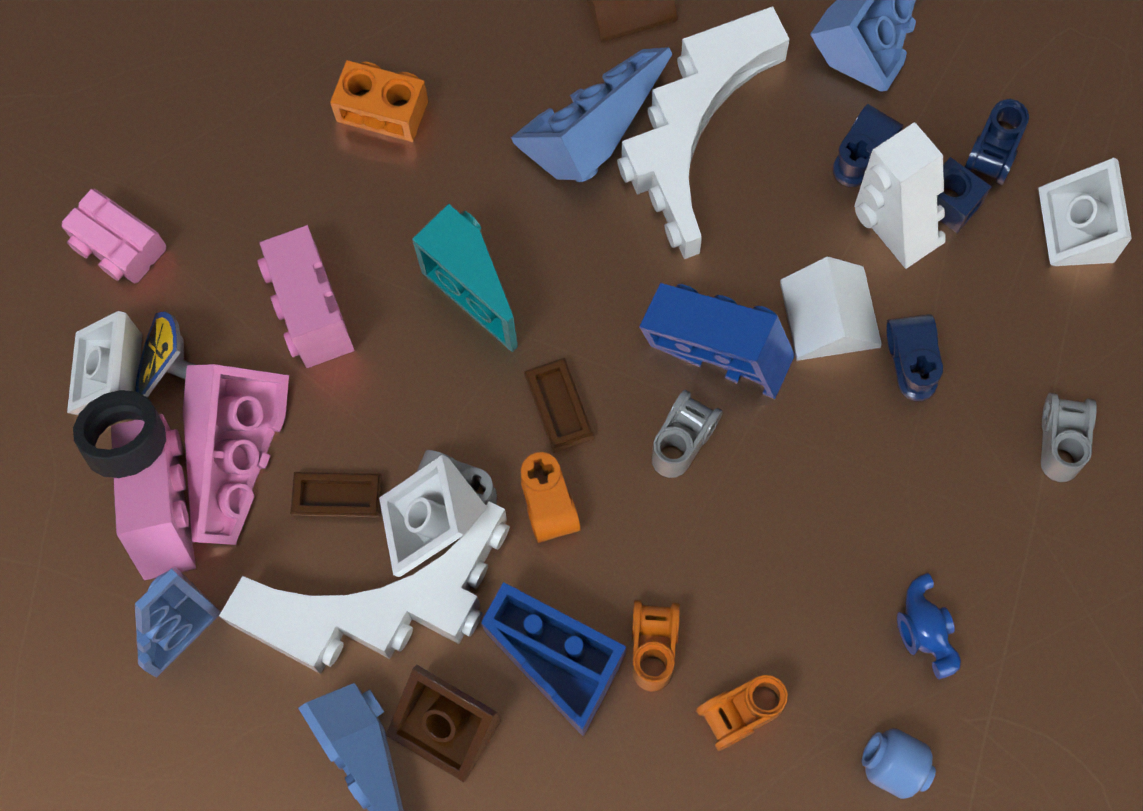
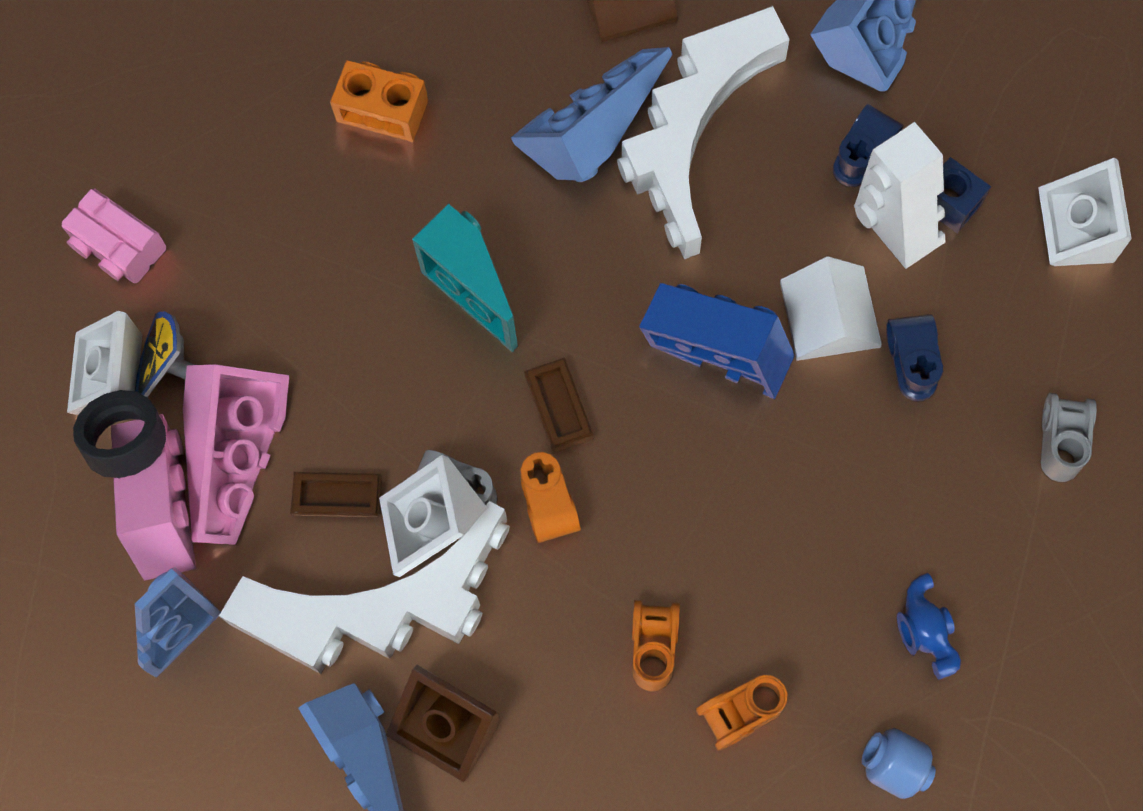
bright pink wedge [257,225,355,368] -> none
blue wedge [481,582,626,736] -> none
light grey piece [651,390,723,478] -> none
dark blue piece [965,99,1029,185] -> none

